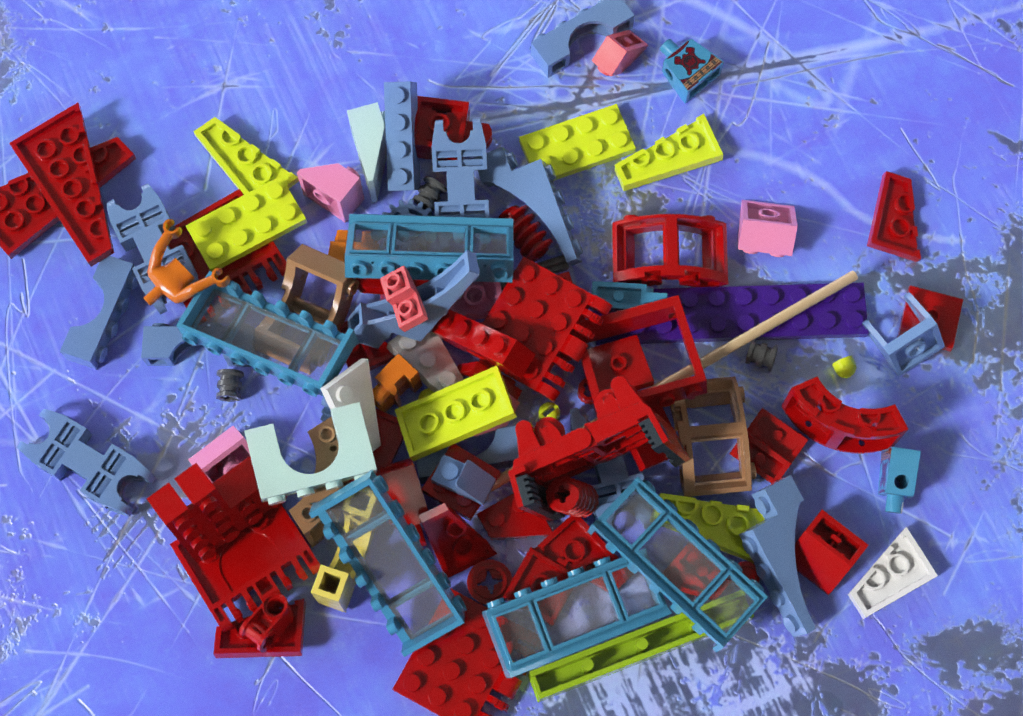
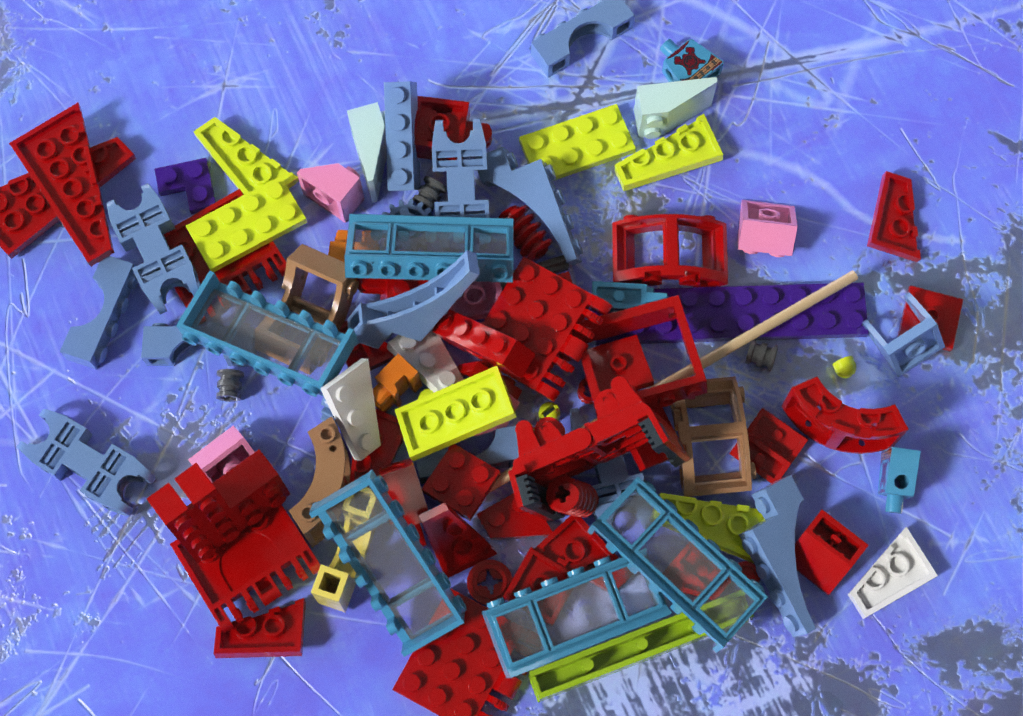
orange piece [143,219,230,306] -> none
red piece [239,593,294,653] -> none
light aqua arch [244,402,377,505] -> none
coral slope [380,265,428,332] -> none
medium blue slope [431,455,496,506] -> none
coral slope [592,30,648,77] -> none
none -> dark purple plate [154,158,216,215]
none -> light aqua slope [634,77,718,139]

